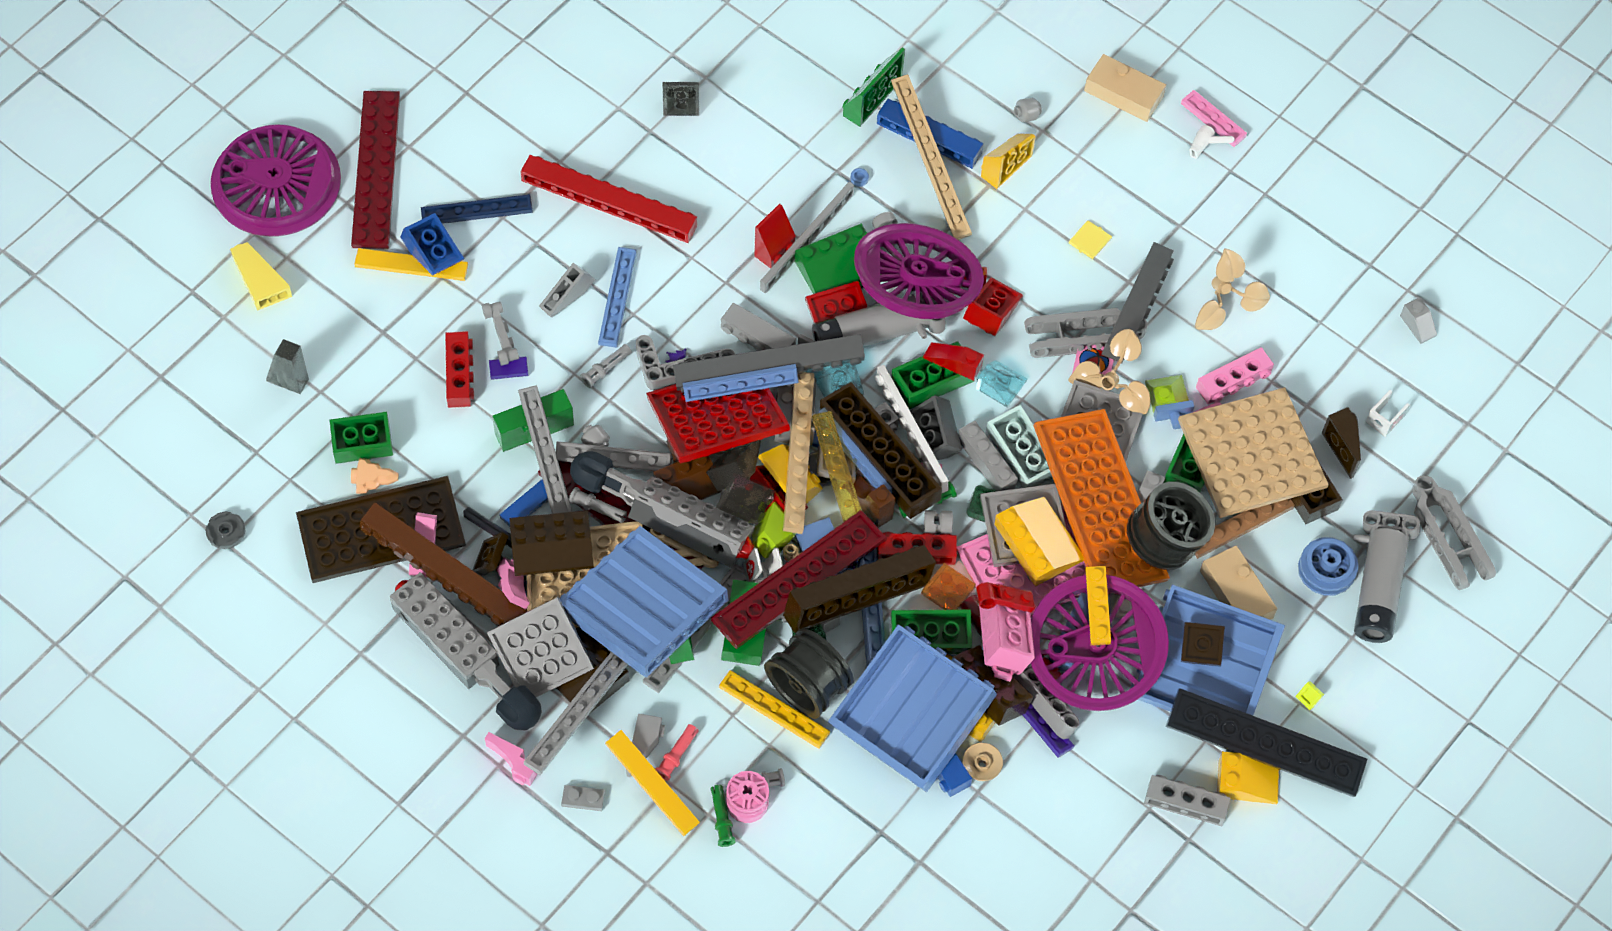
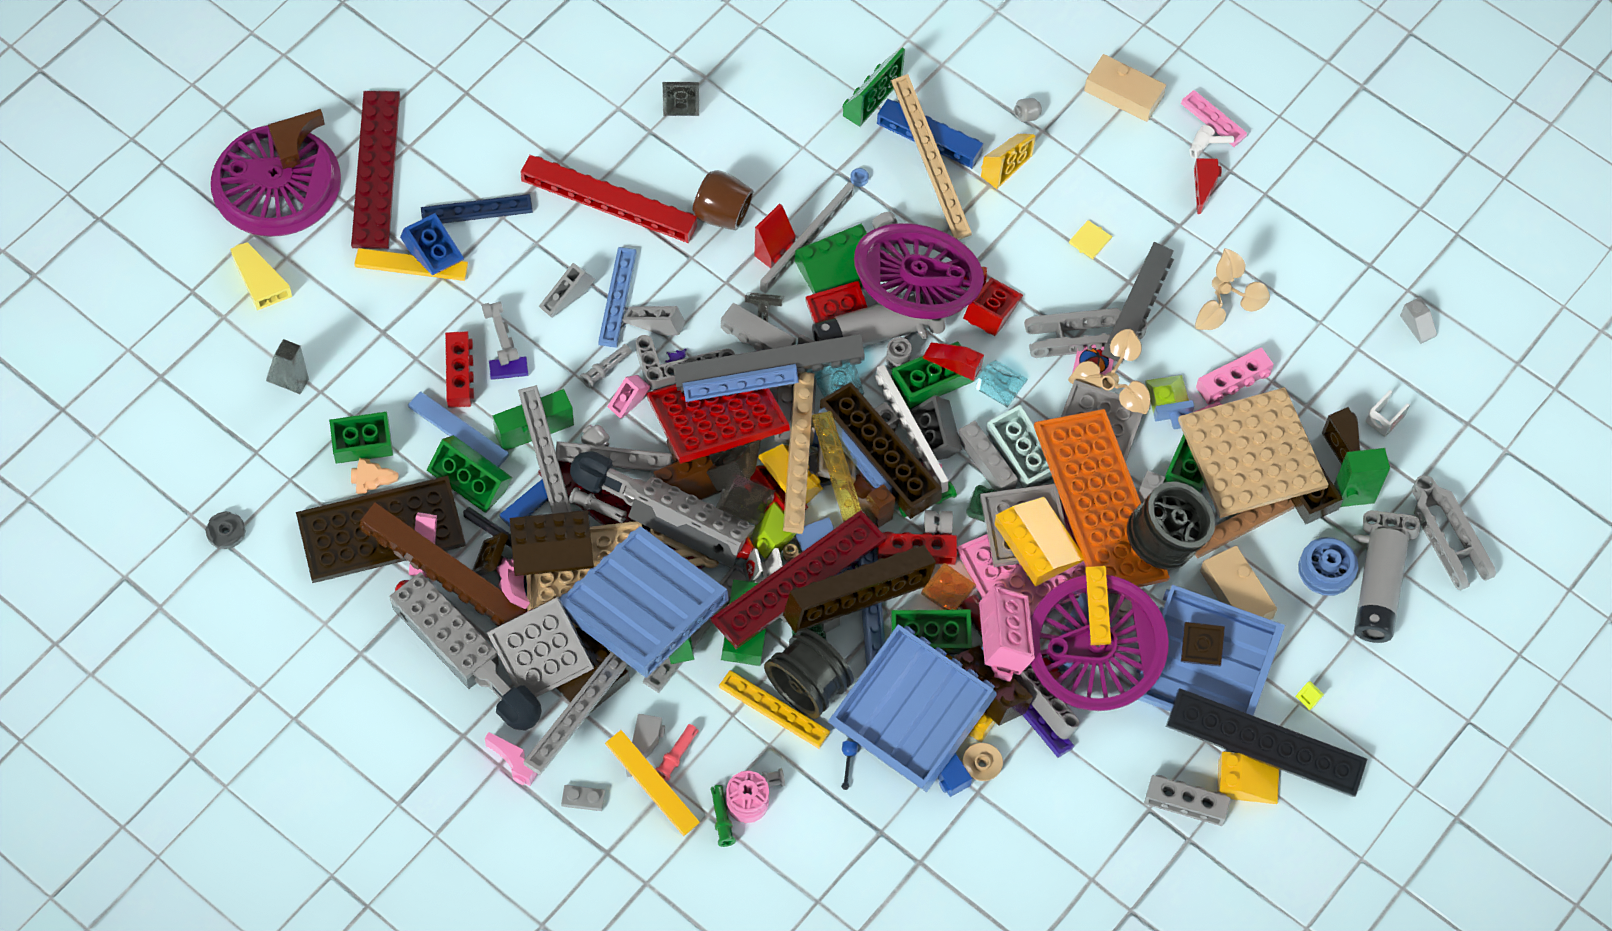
red plate [976,582,1035,613] -> none
none -> reddish brown arch [268,109,325,169]
none -> medium blue tile [408,391,509,467]
none -> green slope [426,435,513,513]
none -> bright pink slope [607,375,651,419]
none -> light grey slope [622,306,685,335]
none -> reddish brown piece [692,170,754,230]
none -> clear smoke tile [745,292,785,322]
none -> hinge [841,741,858,790]
none -> light grey wheel [886,337,912,369]
none -> red slope [1194,158,1222,214]
none -> green brick [1334,448,1390,507]

